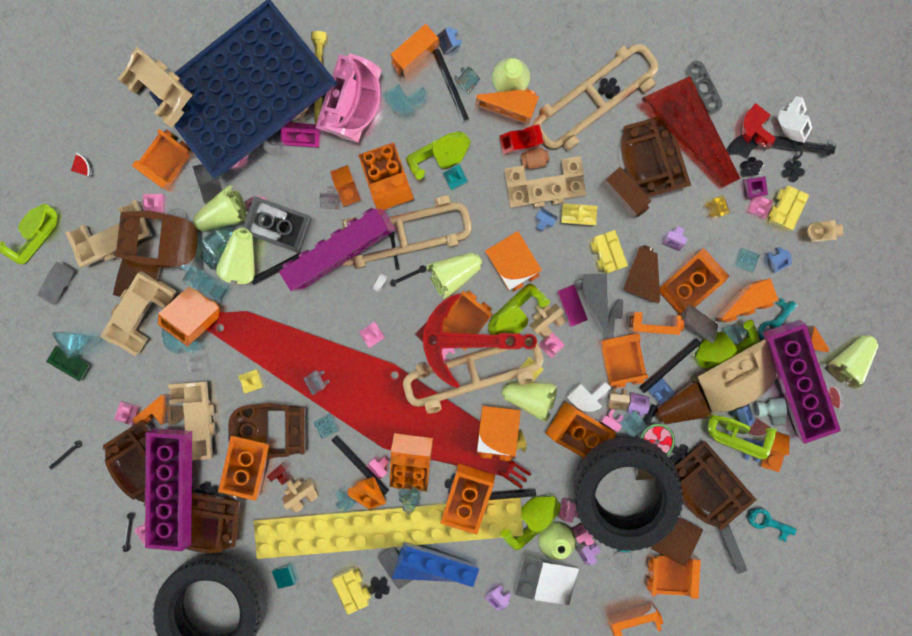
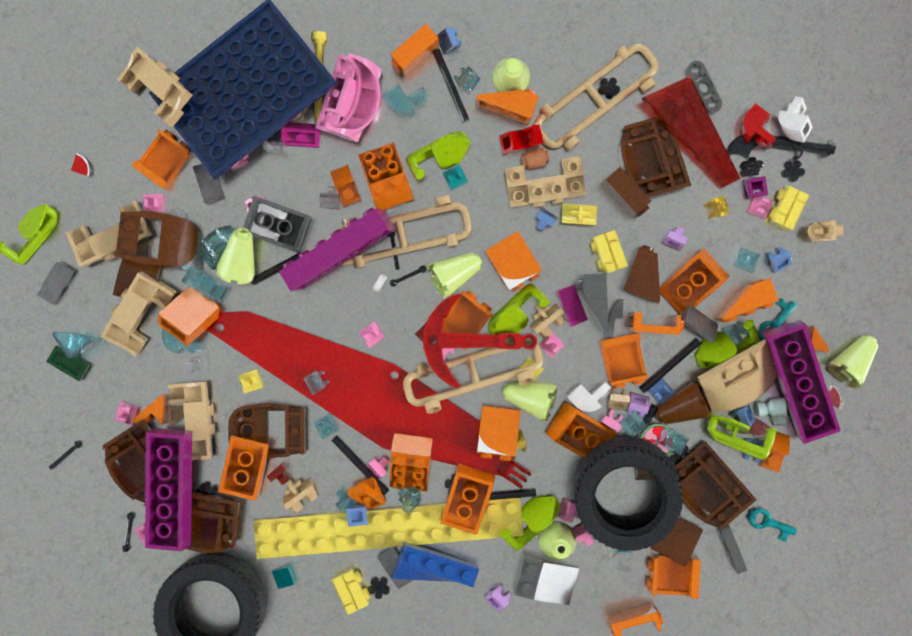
yellowish green cone [193,186,247,232] -> none
lavender tile [575,544,601,566] -> none
none -> medium blue tile [346,504,368,527]
none -> clear light blue tile [663,428,690,455]

